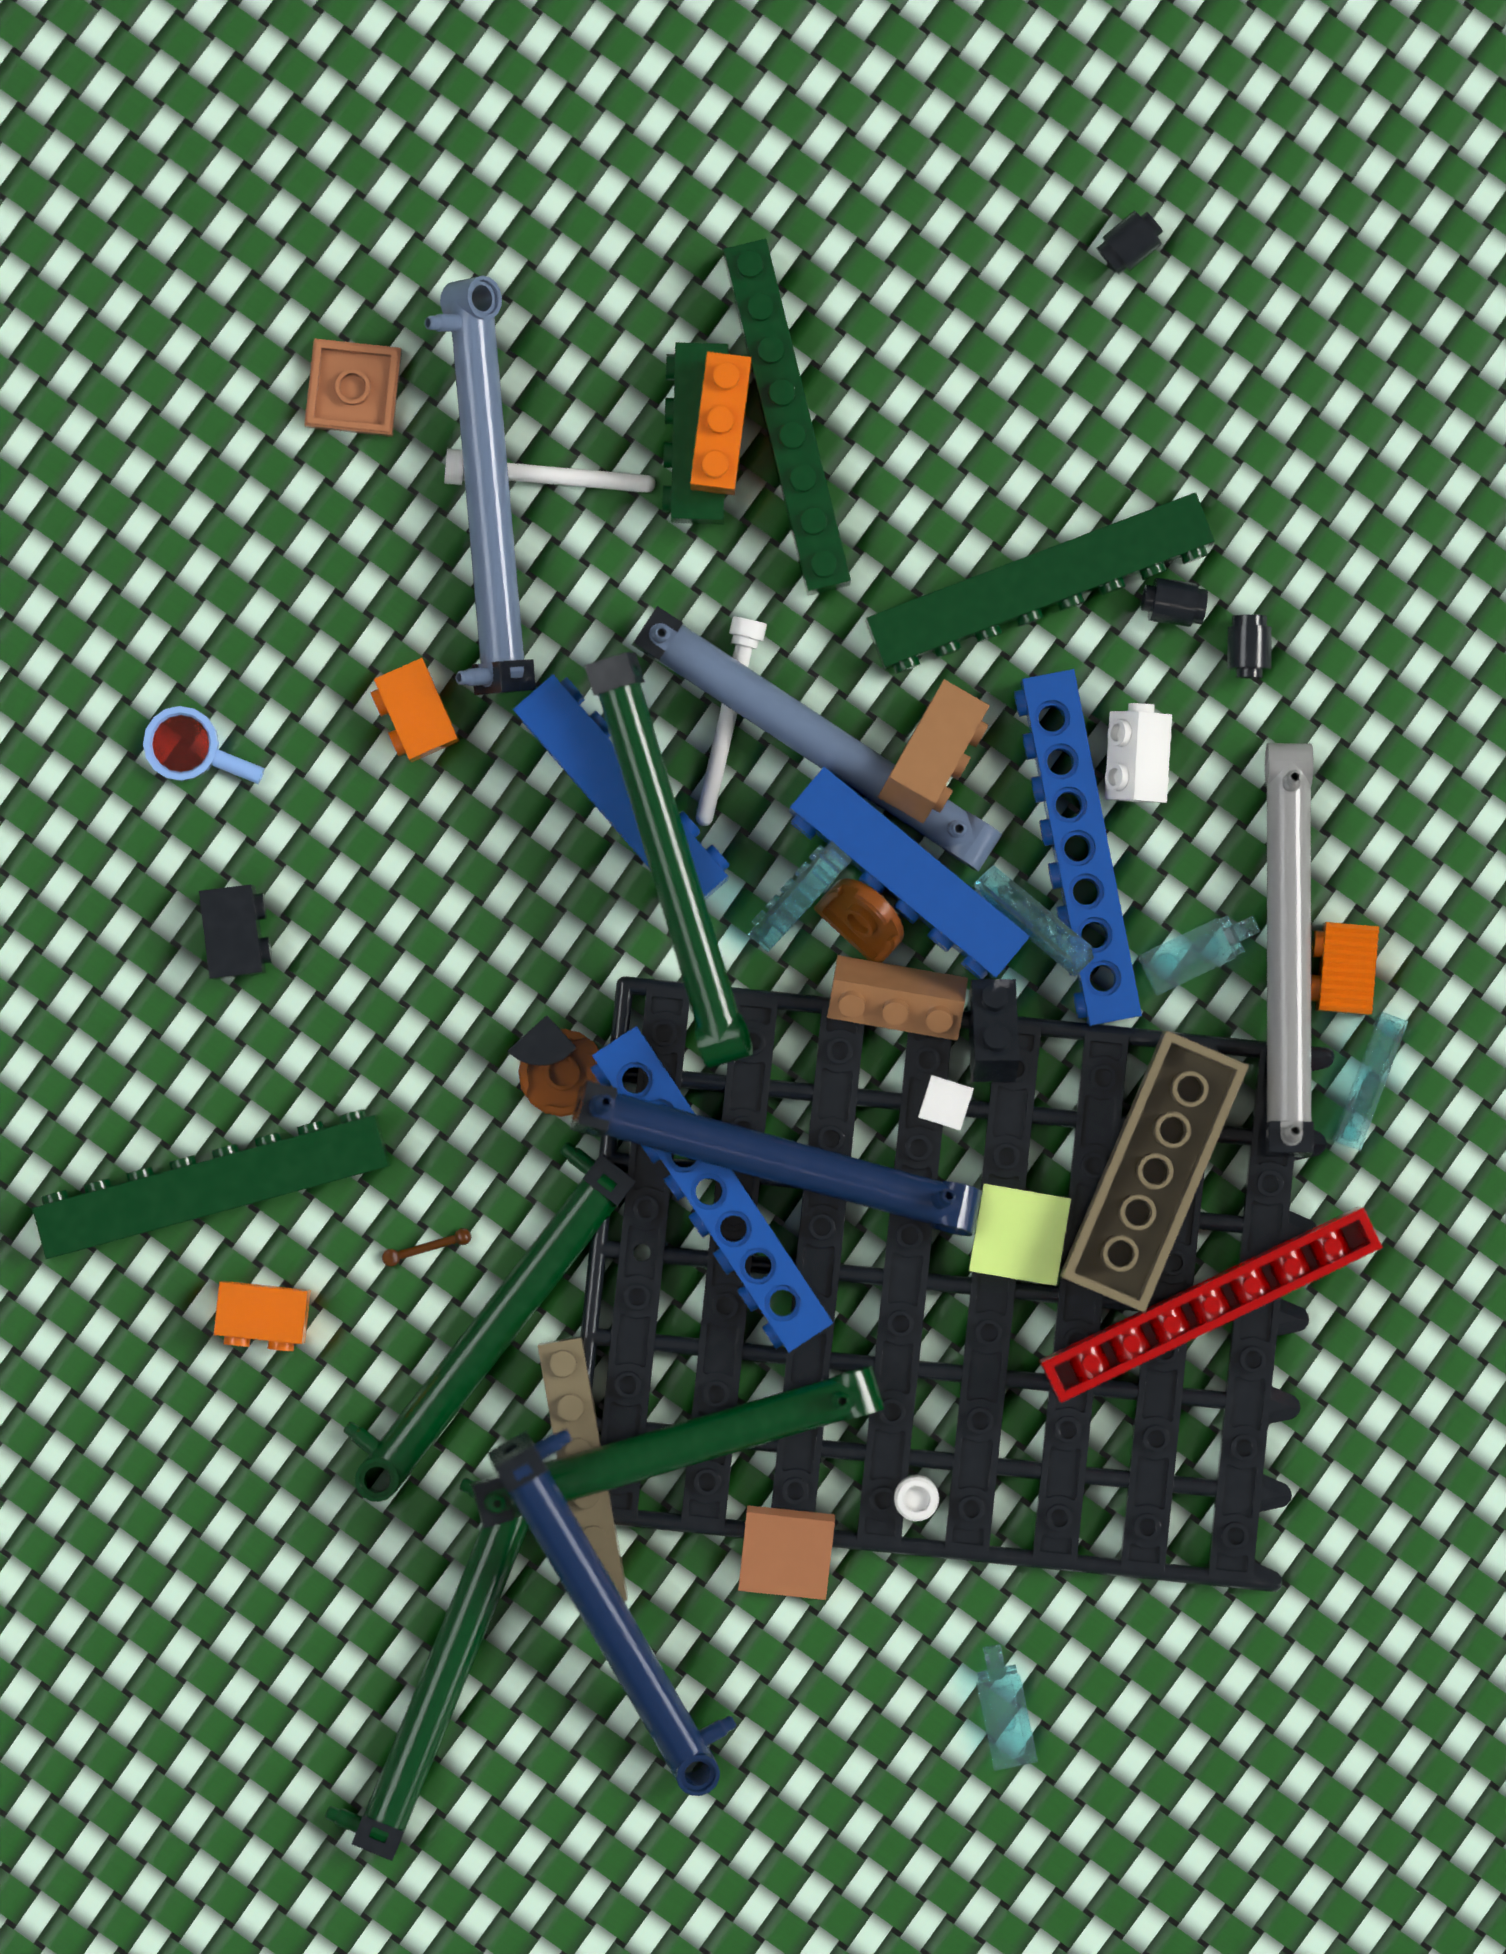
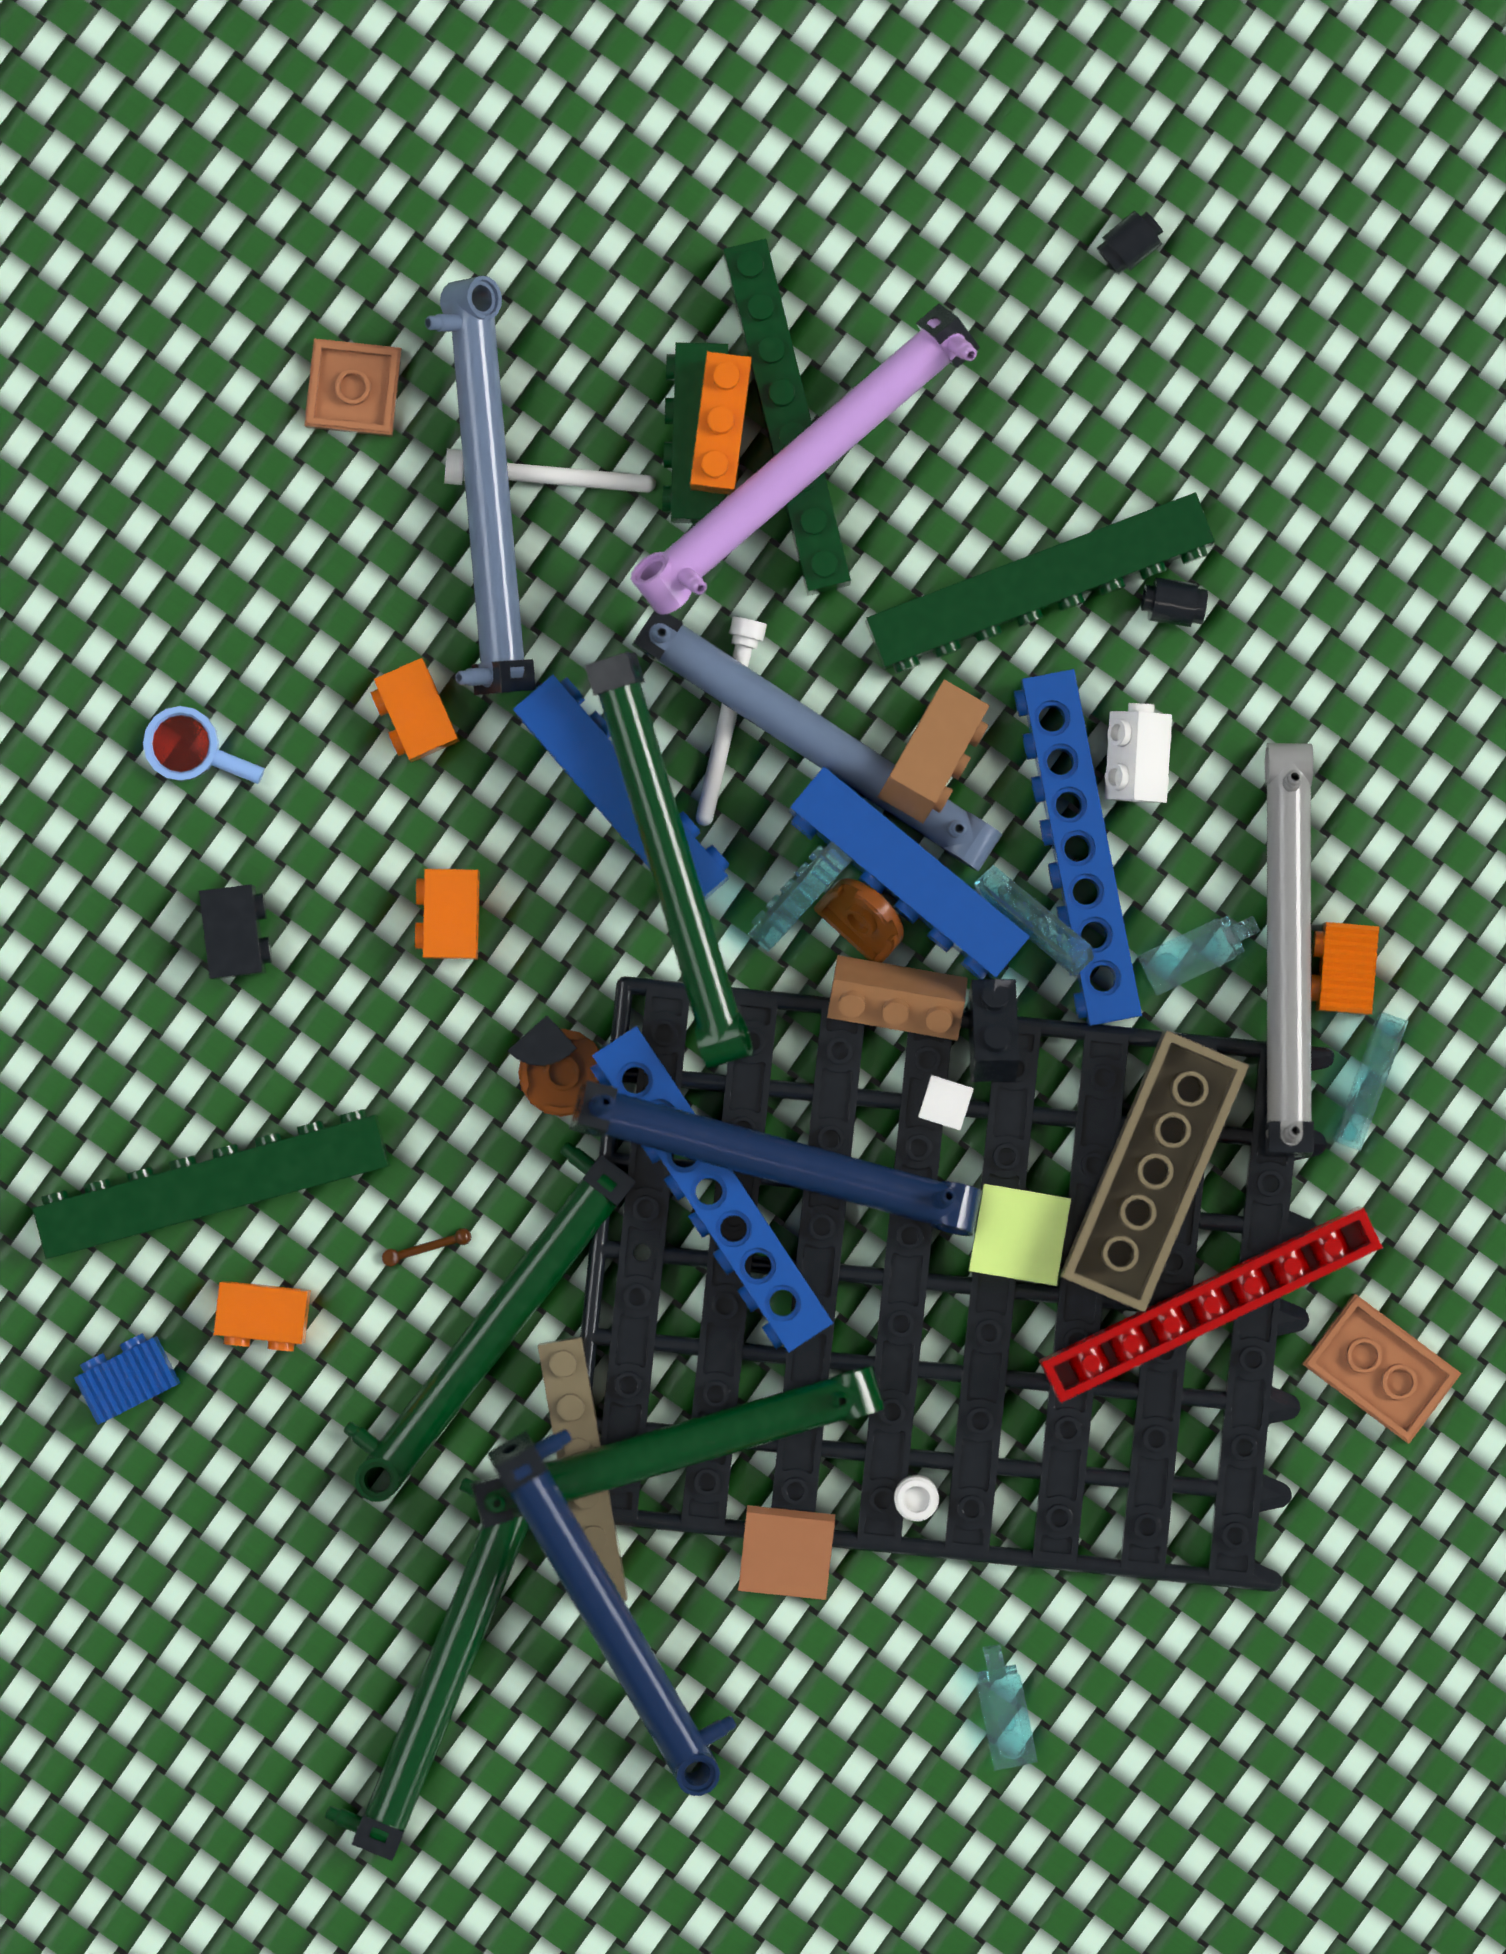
black brick [1227,615,1272,679] -> none
none -> blue brick [74,1333,180,1425]
none -> orange brick [415,869,480,960]
none -> lavender piece [631,304,980,615]
none -> nougat tile [1302,1294,1462,1444]

